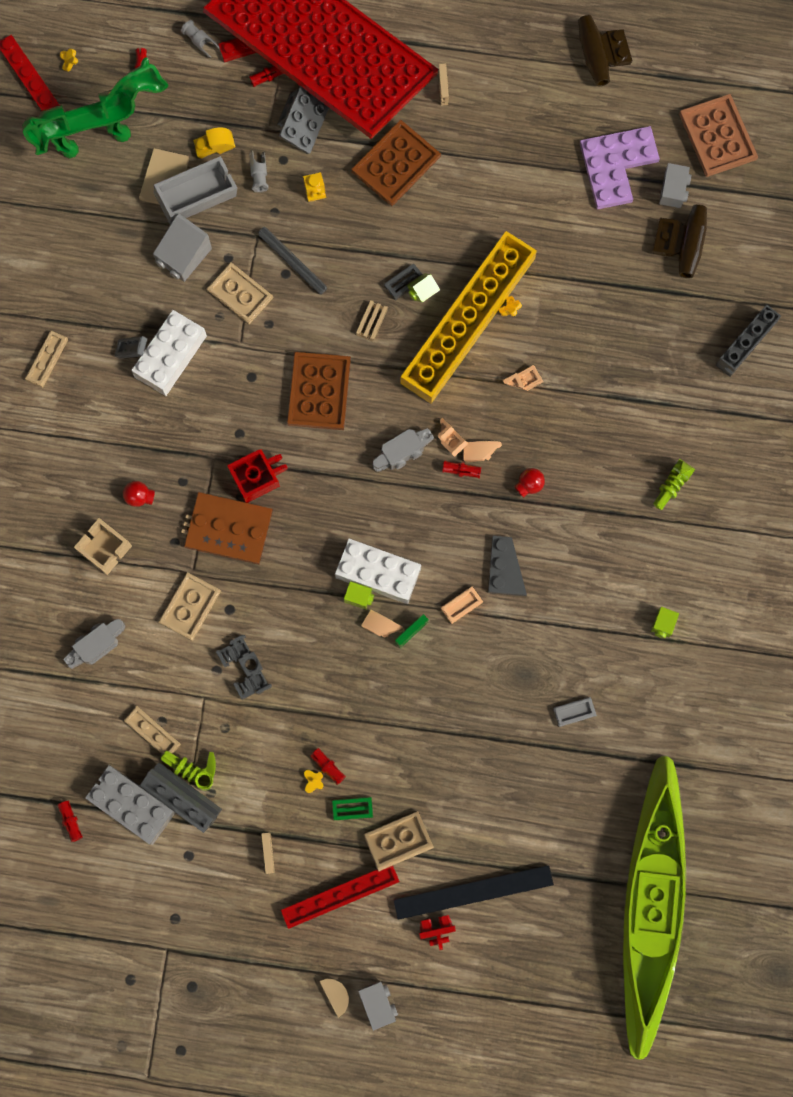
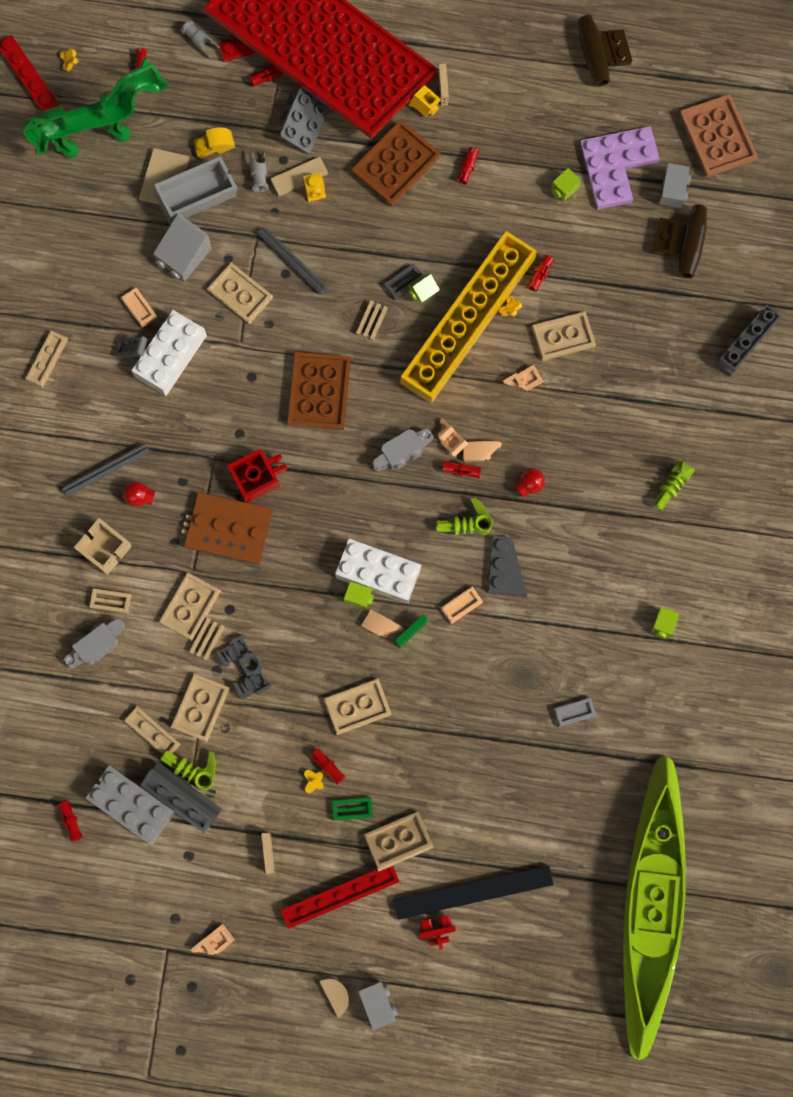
none -> dark grey axle [62,443,149,496]
none -> tan tile [90,589,132,614]
none -> light nougat tile [121,287,157,328]
none -> tan tile [171,673,230,742]
none -> tan tile [189,618,225,661]
none -> light nougat slope [191,924,235,955]
none -> tan tile [271,157,328,196]
none -> tan tile [323,678,392,735]
none -> yellow brick [409,85,441,117]
none -> lime piece [436,498,493,535]
none -> red pin [457,147,480,185]
none -> red pin [527,255,554,292]
none -> tan tile [532,311,596,361]
none -> lime brick [551,168,581,202]

